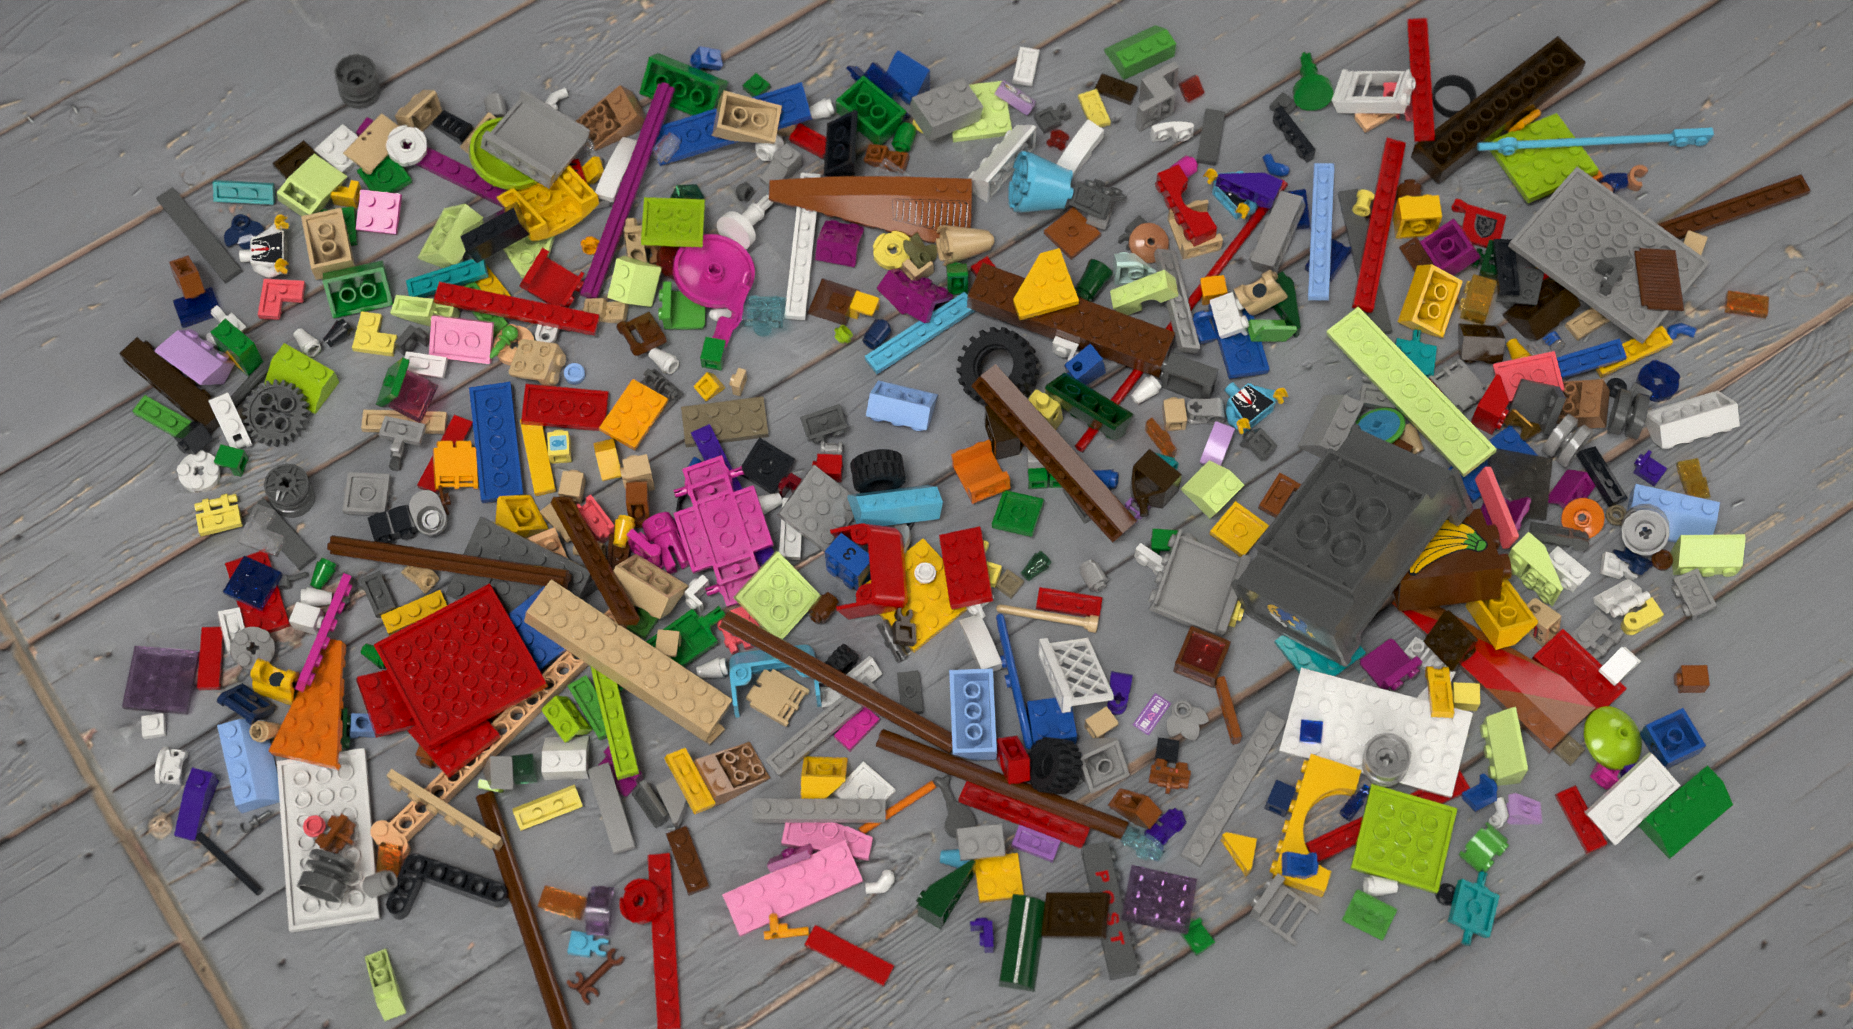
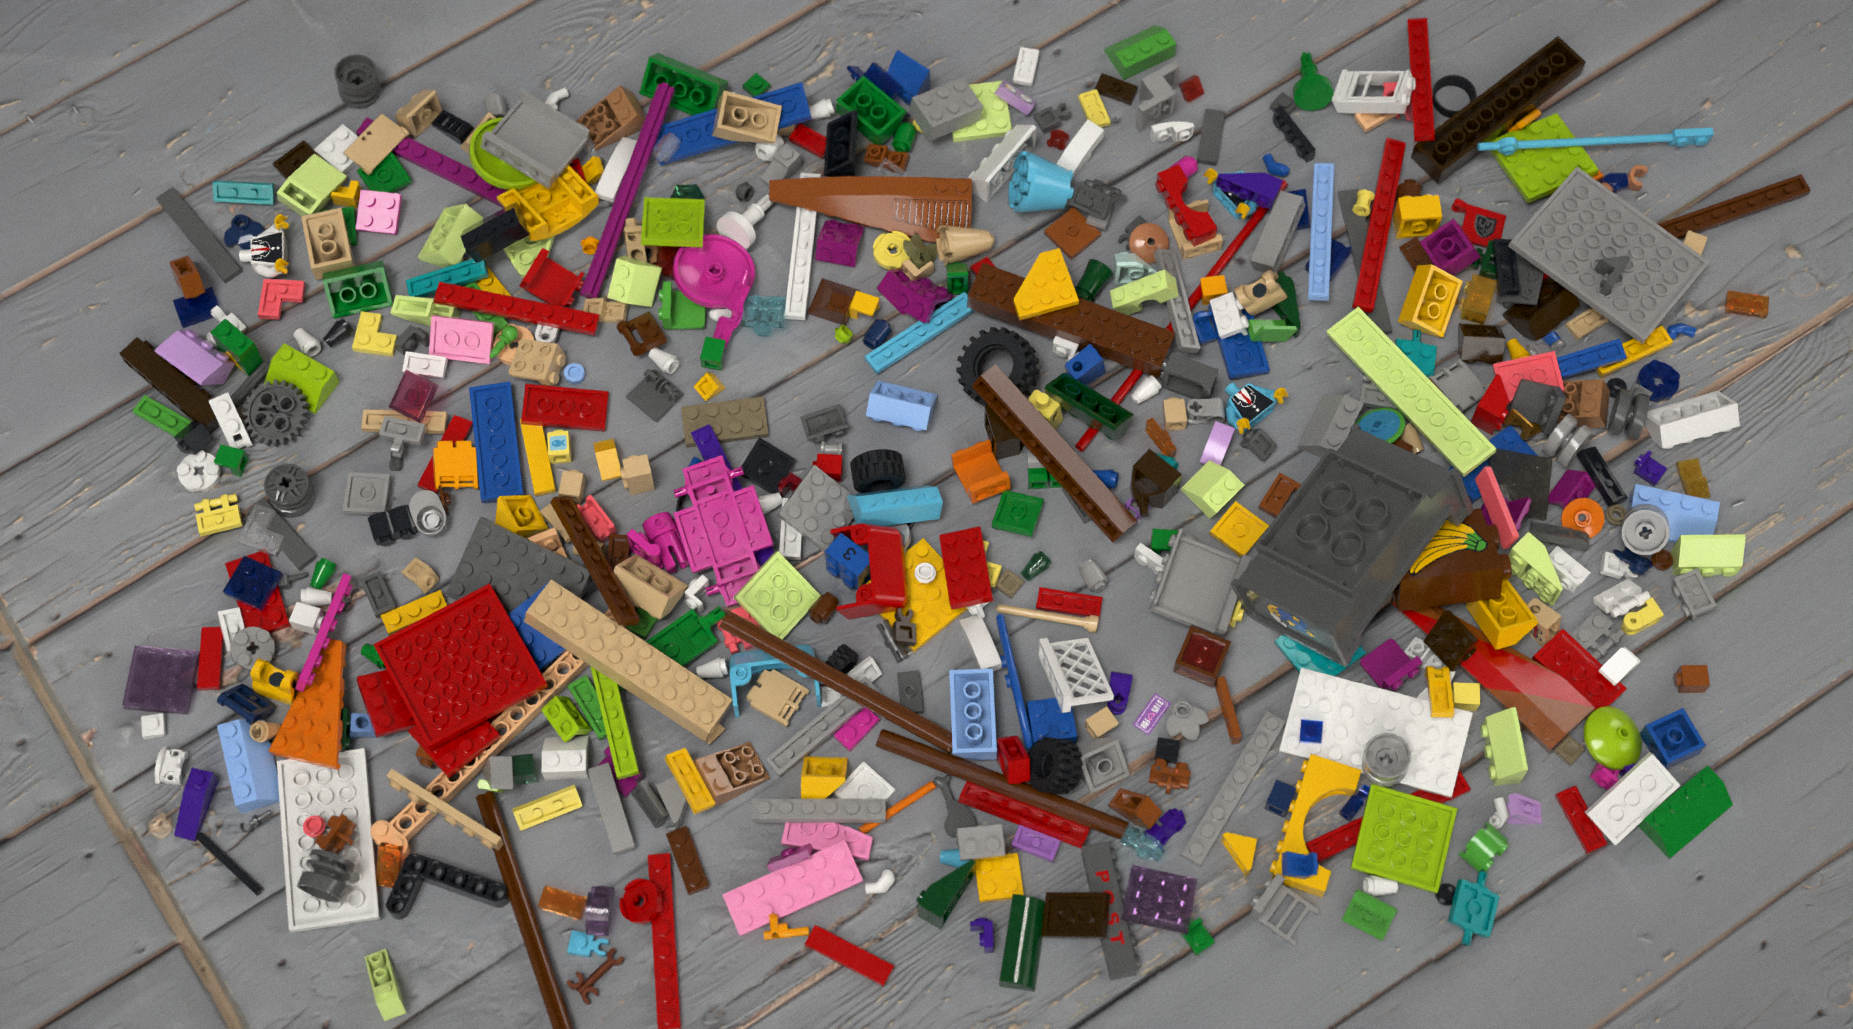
reddish brown axle [327,535,571,589] -> none
light grey brick [363,870,397,898] -> none
green plate [376,357,410,407] -> none
white plate [386,125,427,167] -> none
light orange plate [599,379,668,451] -> none
yellow cone [613,515,636,548] -> none
dark orange slope [626,481,651,528] -> none
tan panel [655,630,682,657] -> none
blue bracket [690,46,723,70] -> none
tan plate [729,368,747,397] -> none
blue bracket [1462,773,1498,812] -> none
reddish brown window [1634,248,1684,311] -> none

